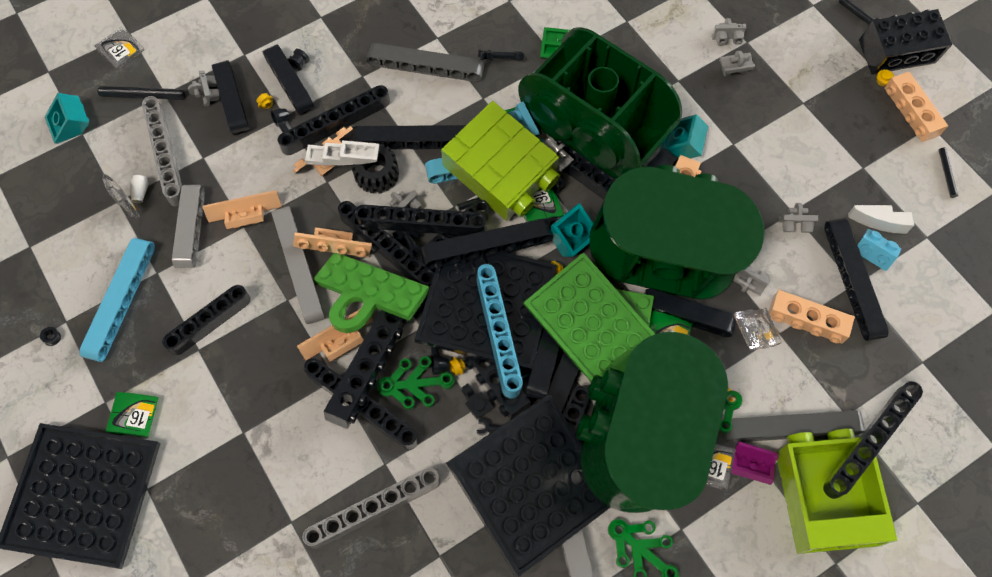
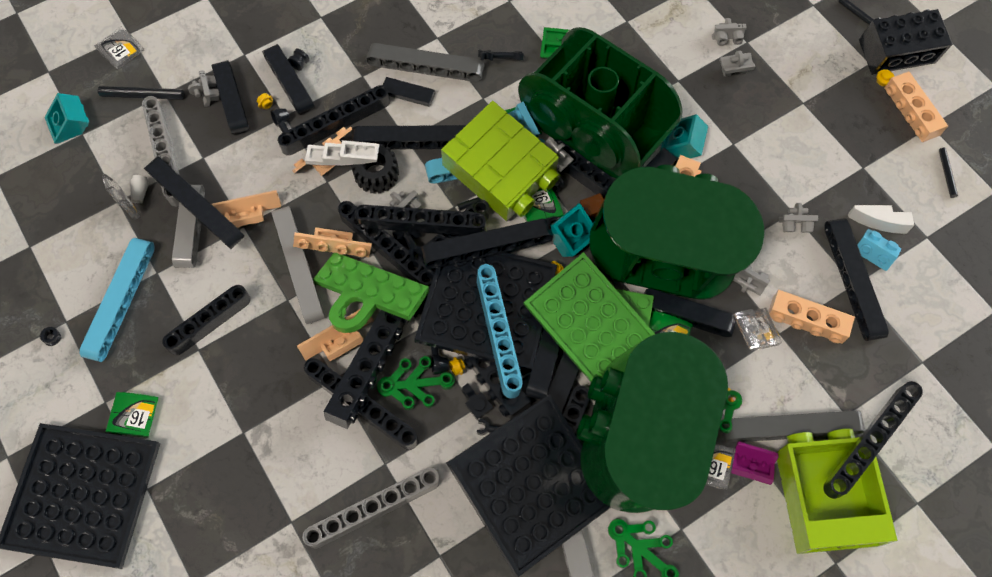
none -> black beam [144,156,245,249]
none -> black tile [383,77,435,107]
none -> reddish brown brick [580,193,604,222]

